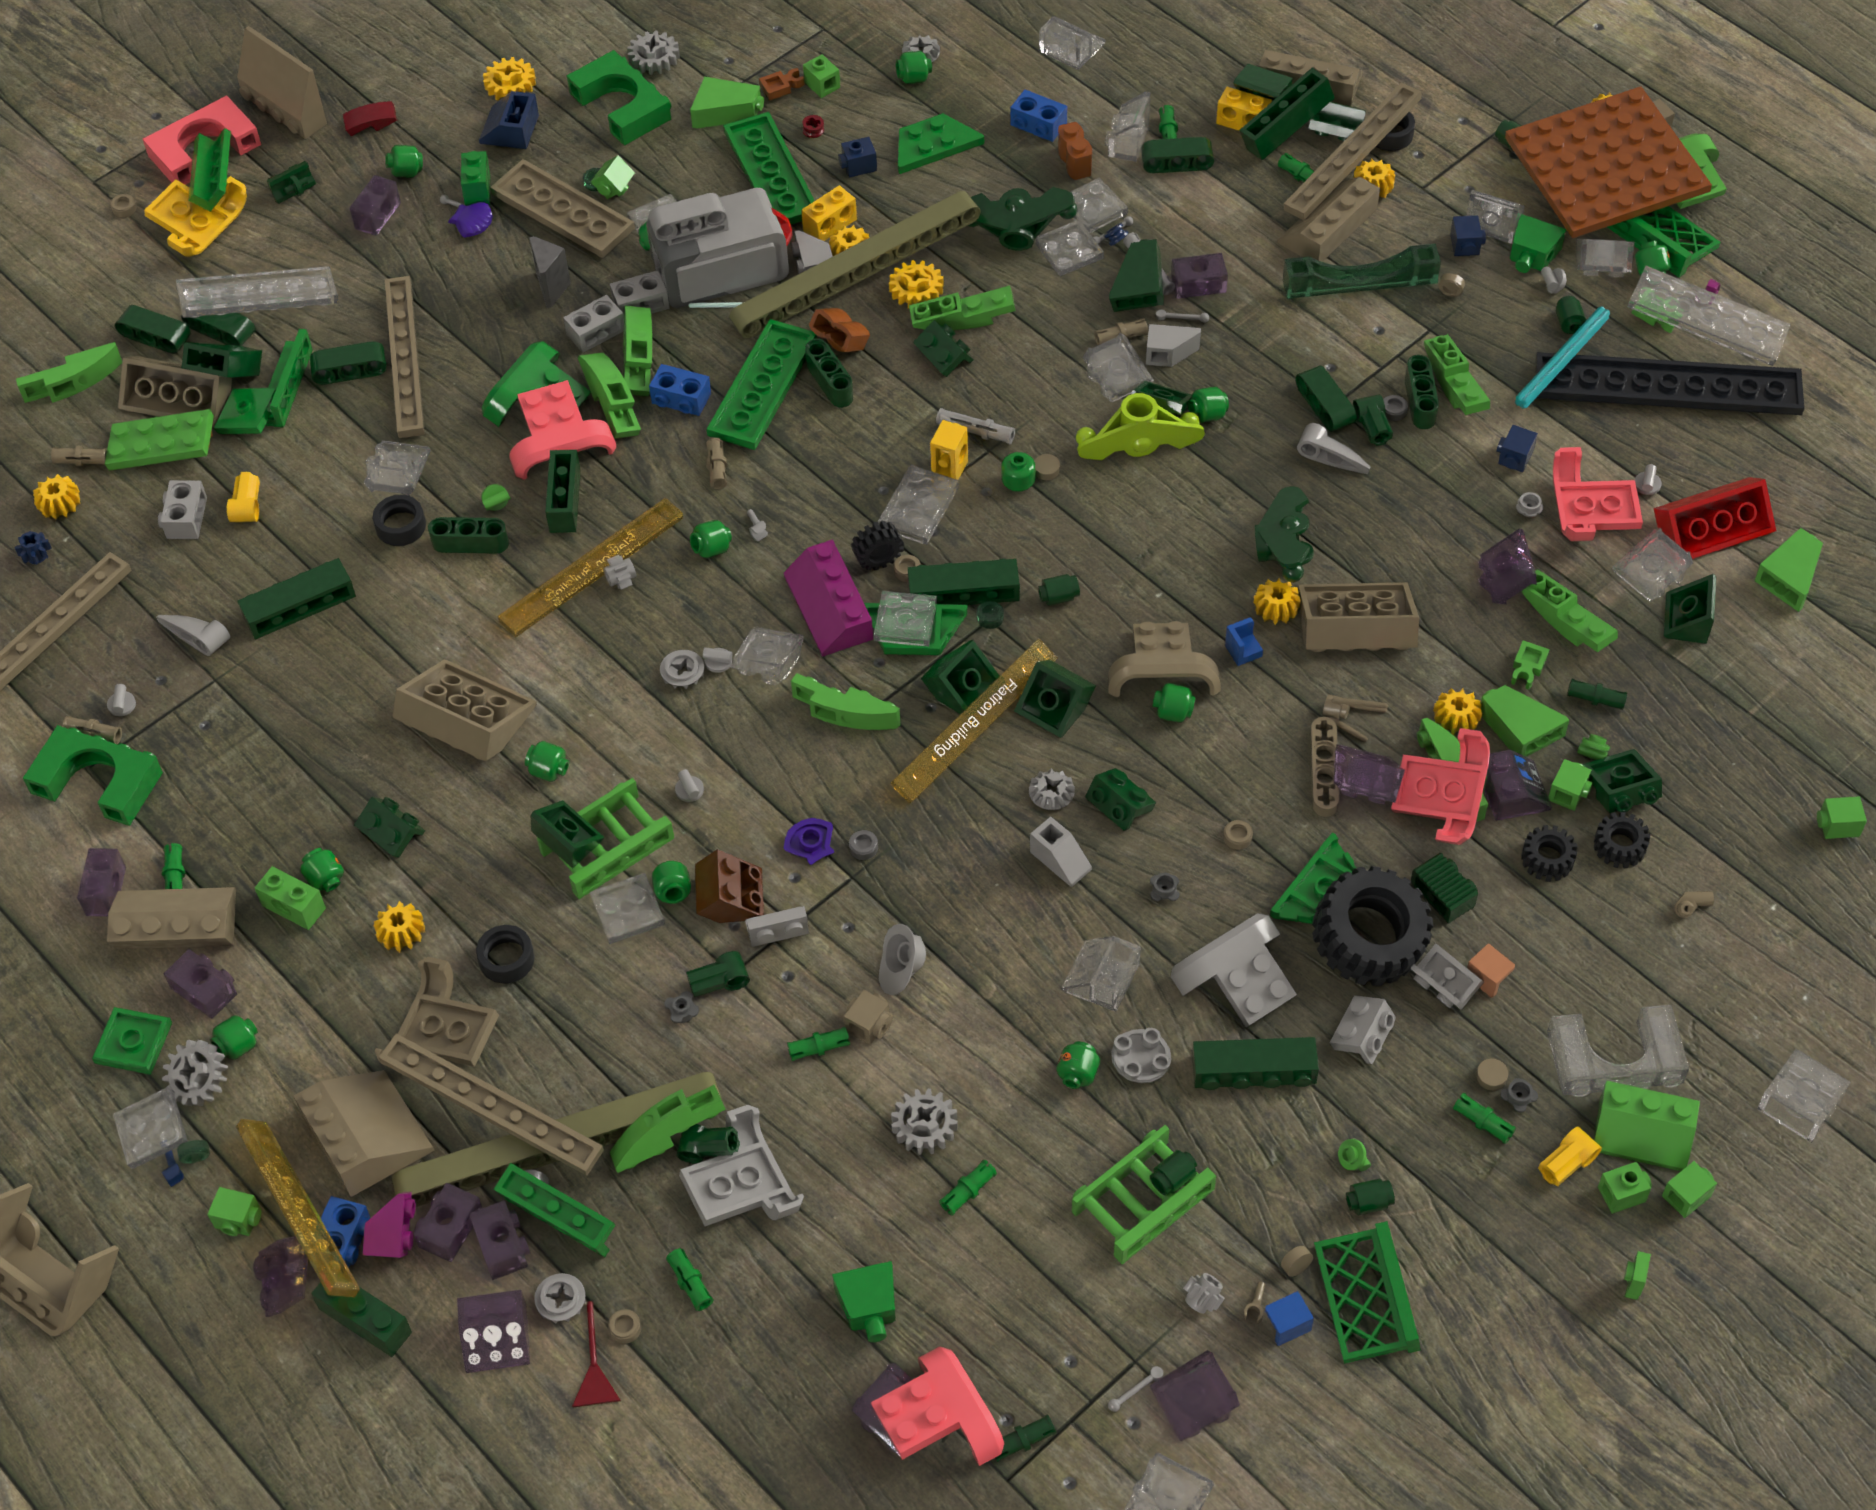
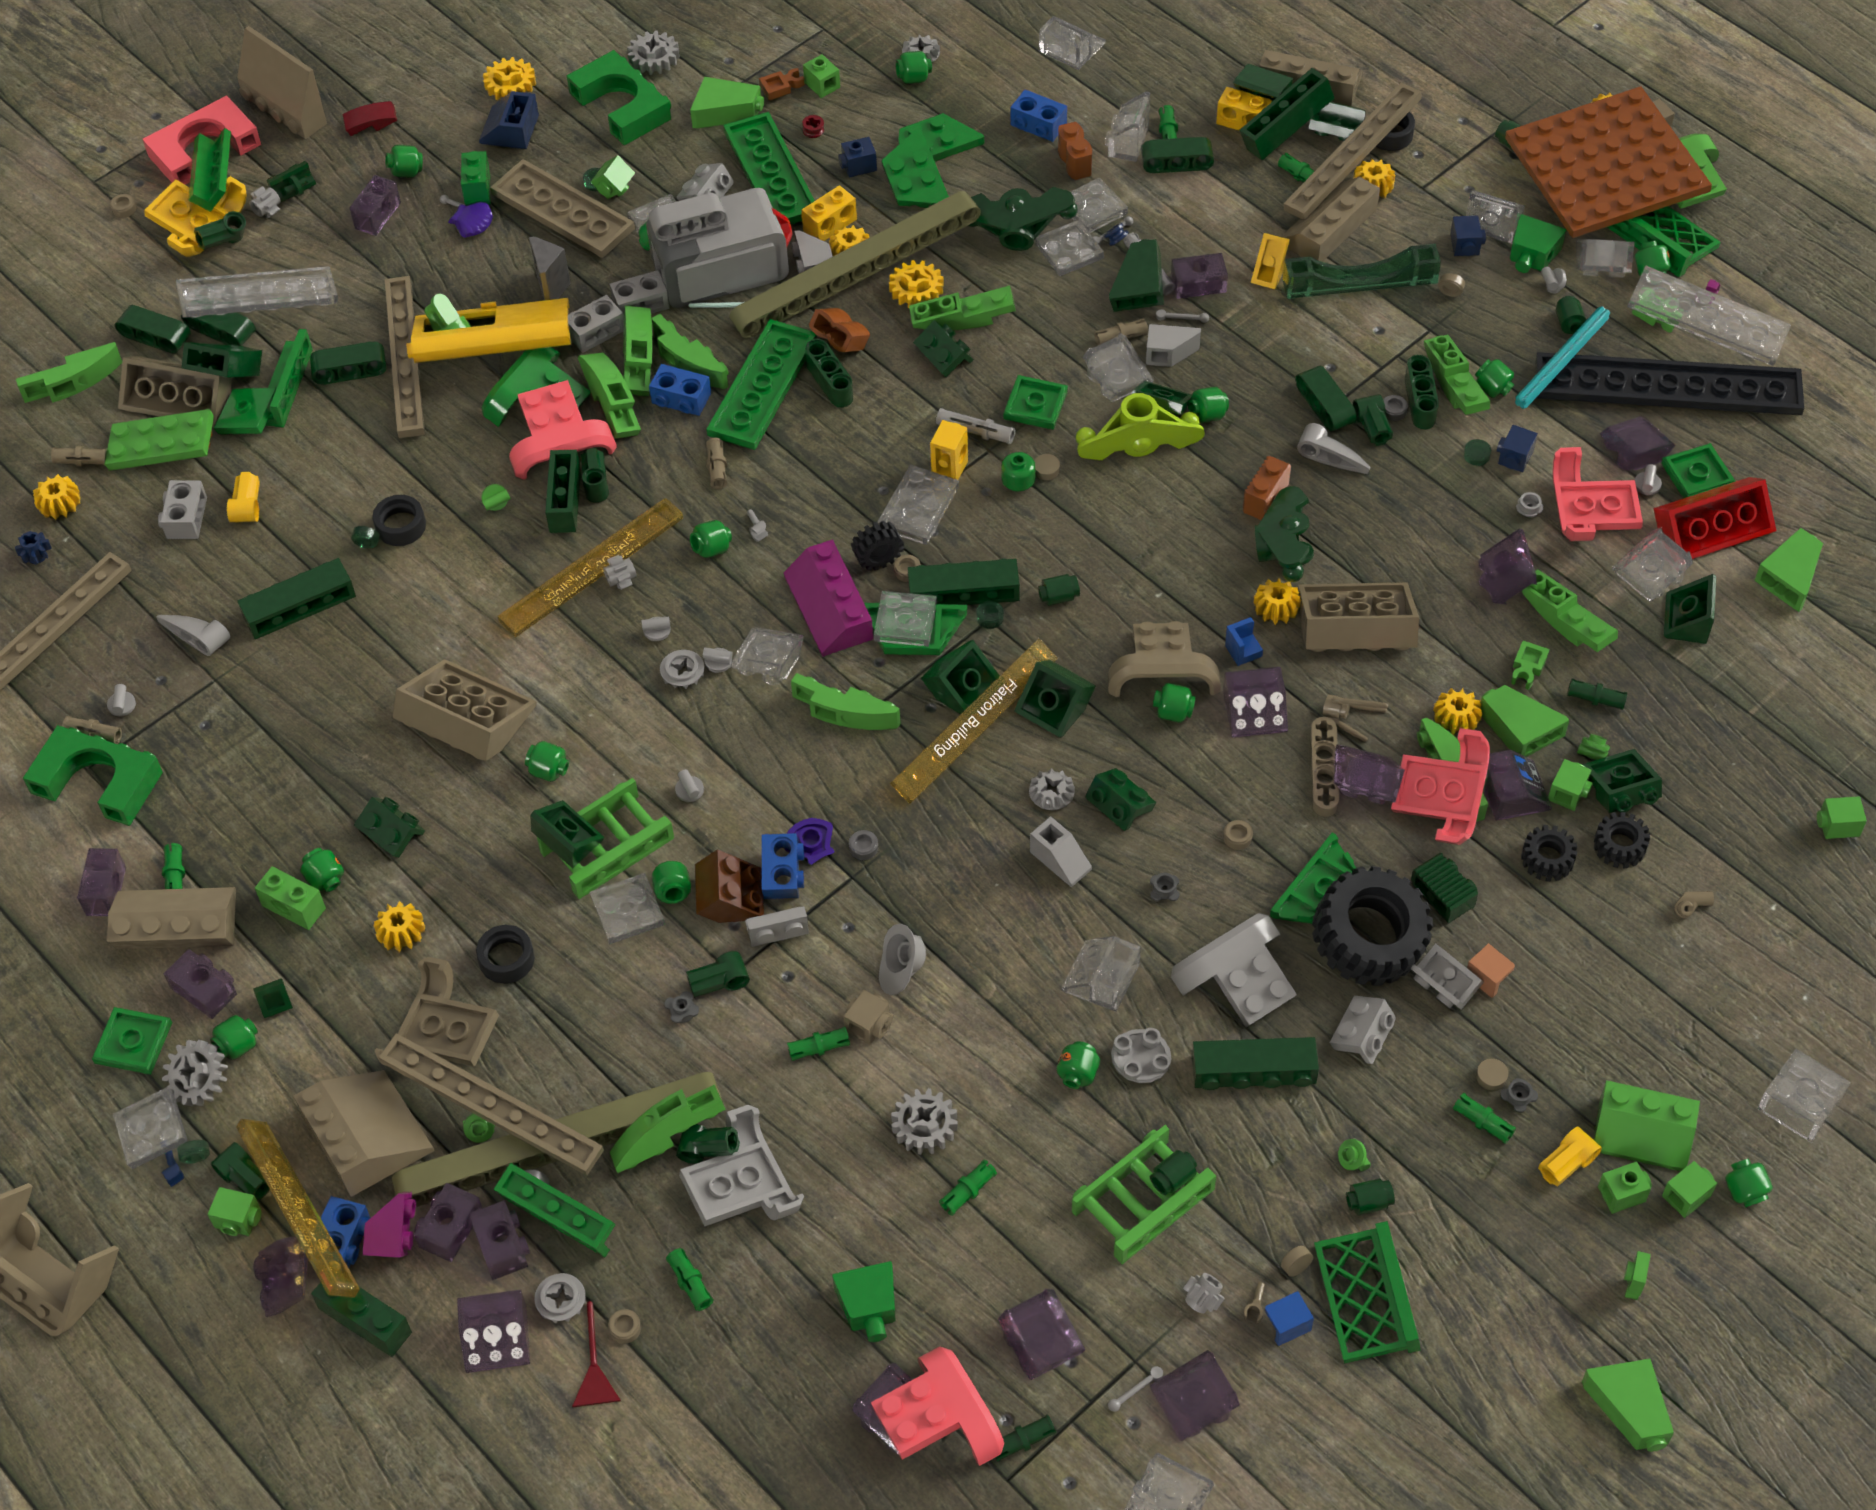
clear slope [364,440,431,496] -> none
dark green beam [428,517,509,554] -> none
clear arch [1547,1004,1689,1097] -> none
none -> dark green piece [194,211,246,250]
none -> dark green piece [210,1142,273,1200]
none -> light grey gear [249,186,281,218]
none -> dark green tile [253,978,293,1018]
none -> clear green tile [351,526,380,548]
none -> yellow piece [406,298,571,363]
none -> bright green piece [424,294,471,331]
none -> bright green plate [463,1113,496,1143]
none -> dark green piece [581,448,609,503]
none -> light grey plate [641,616,671,641]
none -> bright green slope [651,314,729,389]
none -> light grey bracket [677,163,734,201]
none -> blue brick [762,833,804,899]
none -> green wing [882,127,949,208]
none -> clear purple slope [998,1289,1085,1380]
none -> green plate [1003,375,1068,430]
none -> clear purple slope [1223,667,1288,738]
none -> dark orange brick [1243,456,1291,520]
none -> yellow slope [1251,233,1290,289]
none -> clear green tile [1464,439,1492,466]
none -> green head [1475,359,1515,398]
none -> bright green slope [1582,1359,1674,1452]
none -> clear purple slope [1600,416,1676,470]
none -> green plate [1661,443,1736,499]
none -> green head [1725,1158,1773,1208]

